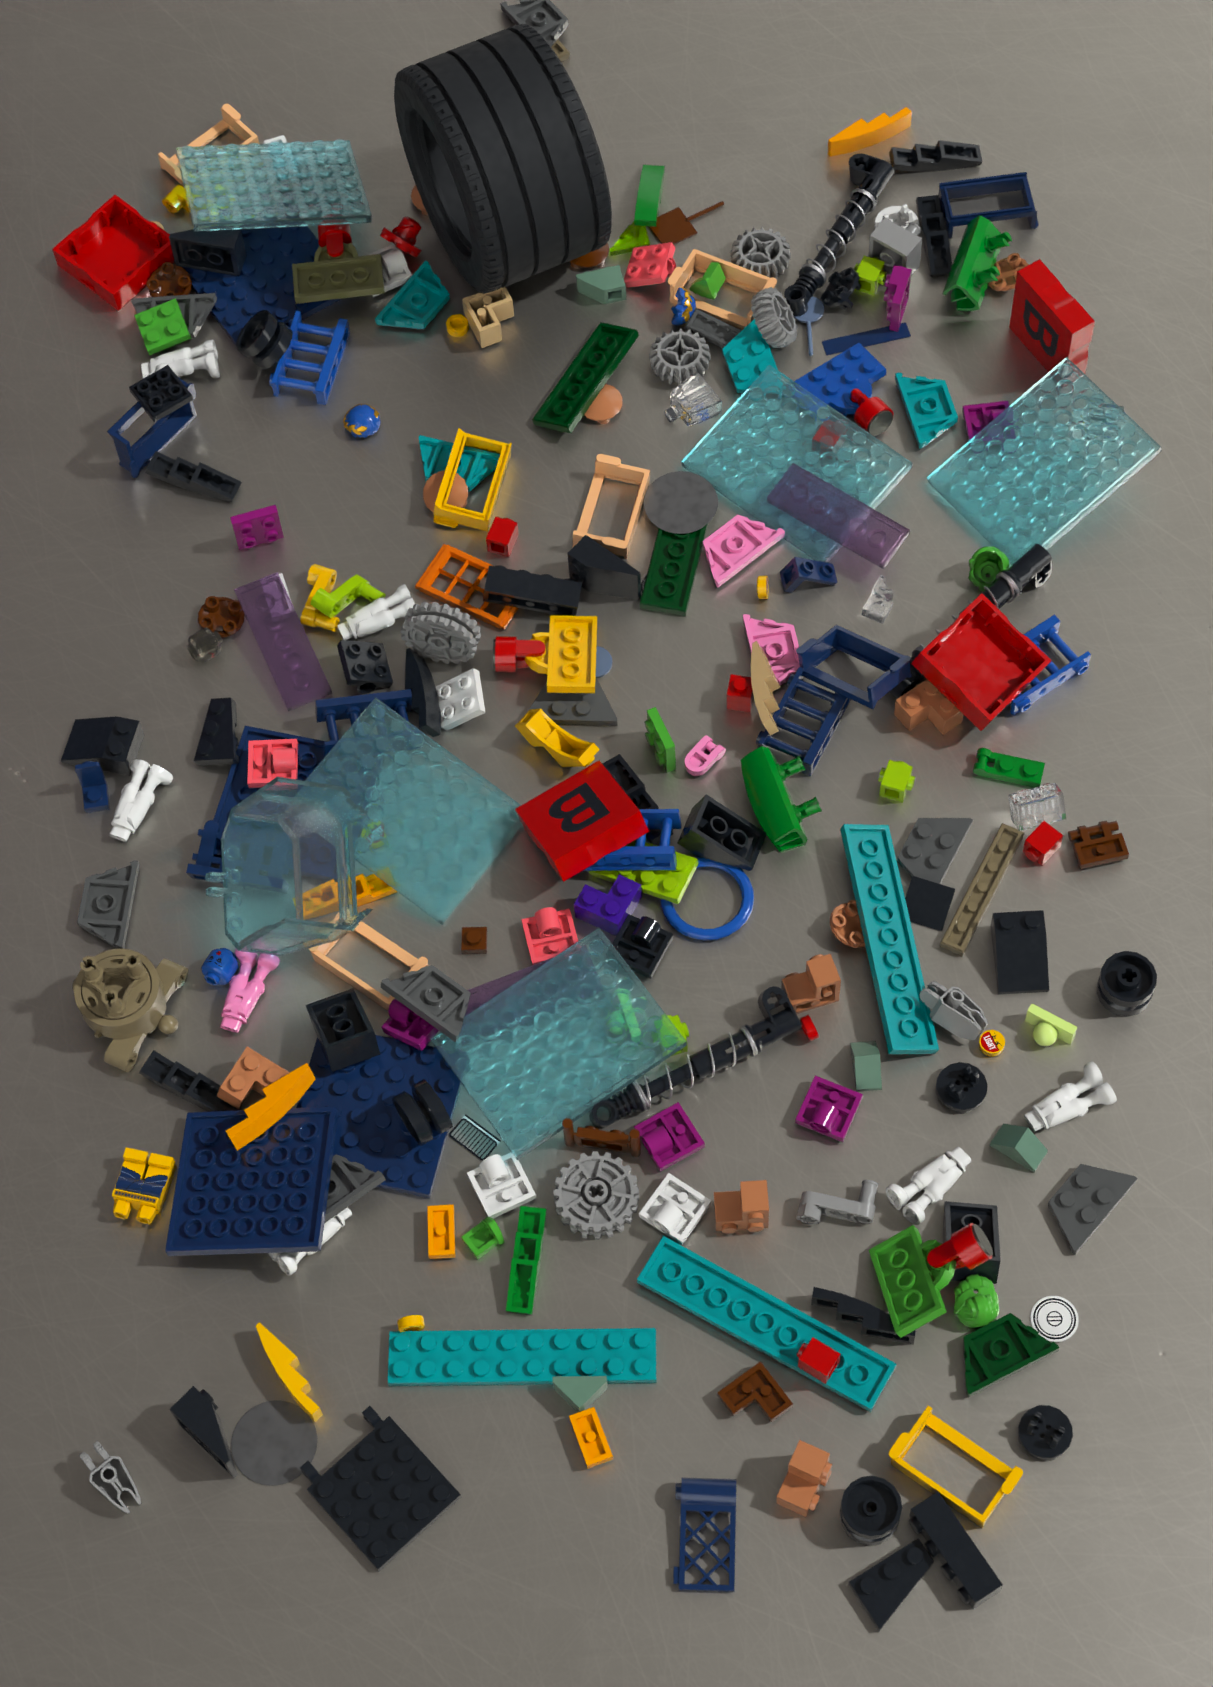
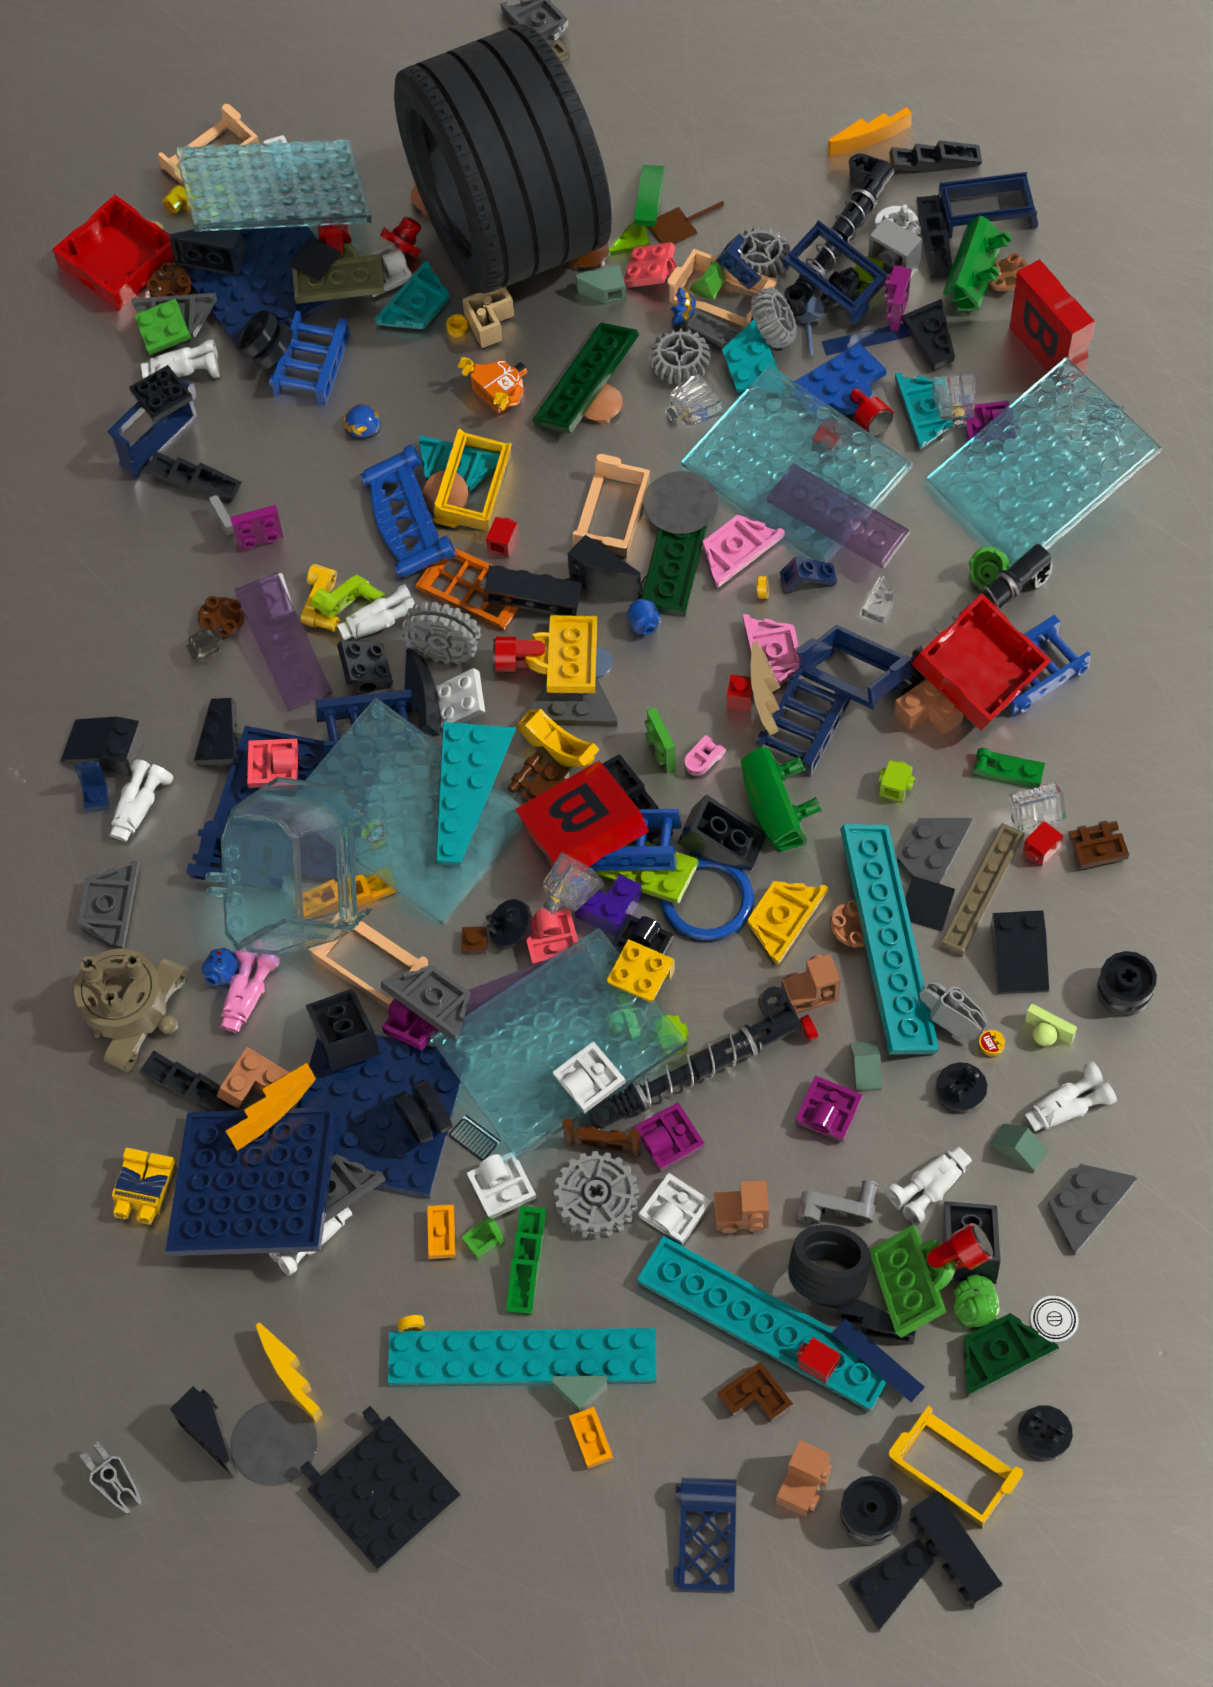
none -> light grey tile [209,495,234,536]
none -> black sticker [287,237,341,281]
none -> blue piece [360,444,457,578]
none -> teal wing [436,722,516,865]
none -> orange torso [457,357,528,415]
none -> black plate [486,899,532,948]
none -> reddish brown plate [507,751,569,802]
none -> clear torso [542,852,604,915]
none -> white plate [553,1041,626,1113]
none -> yellow bracket [607,939,674,1002]
none -> blue head [627,599,661,635]
none -> dark blue bracket [716,234,761,289]
none -> yellow wing [747,881,828,965]
none -> dark blue piece [783,220,887,323]
none -> black tyre [788,1224,871,1305]
none -> dark blue sticker [831,1319,925,1402]
none -> black wing [902,299,955,370]
none -> clear torso [931,374,977,428]

